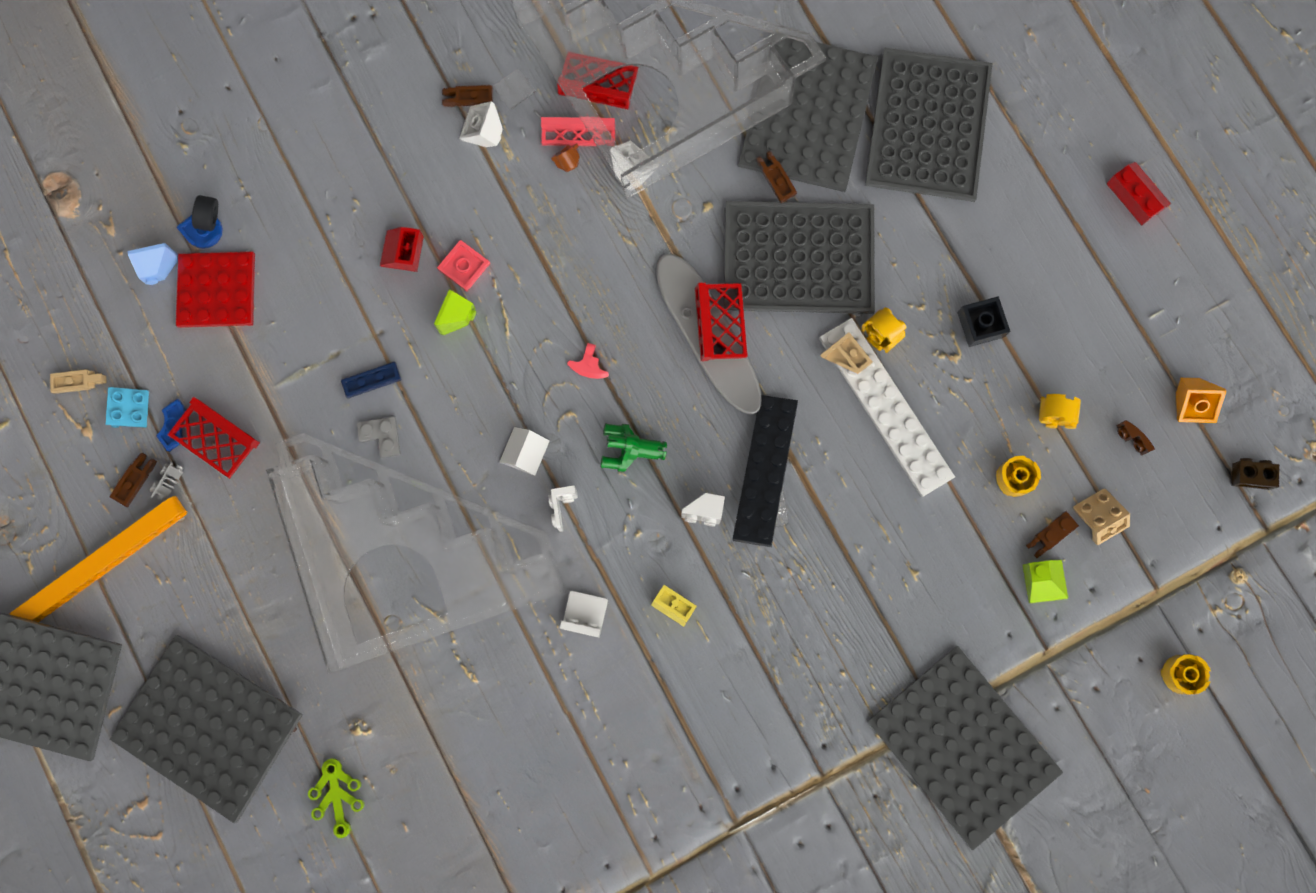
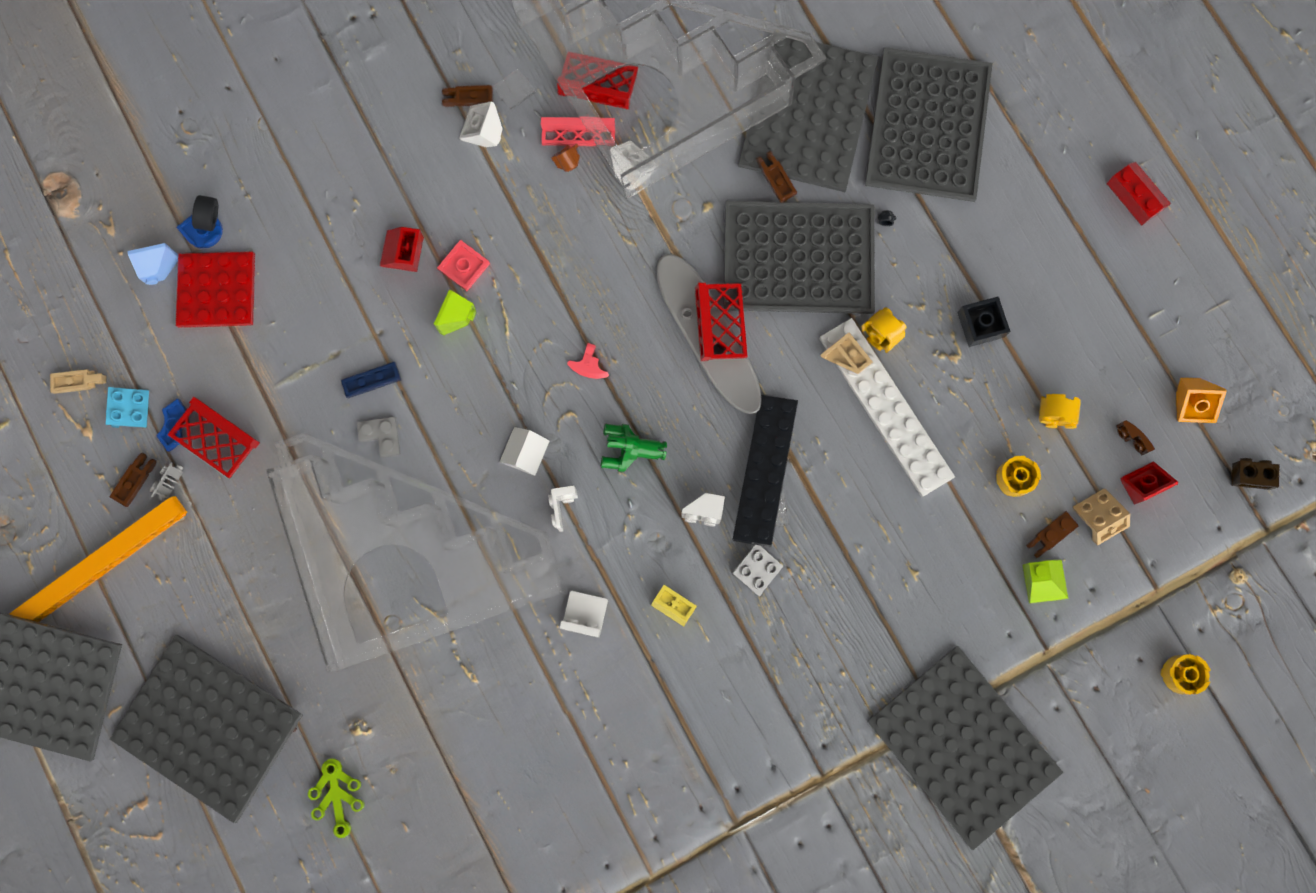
none -> light grey hinge [732,545,783,596]
none -> black plate [878,210,896,226]
none -> red slope [1120,461,1178,505]

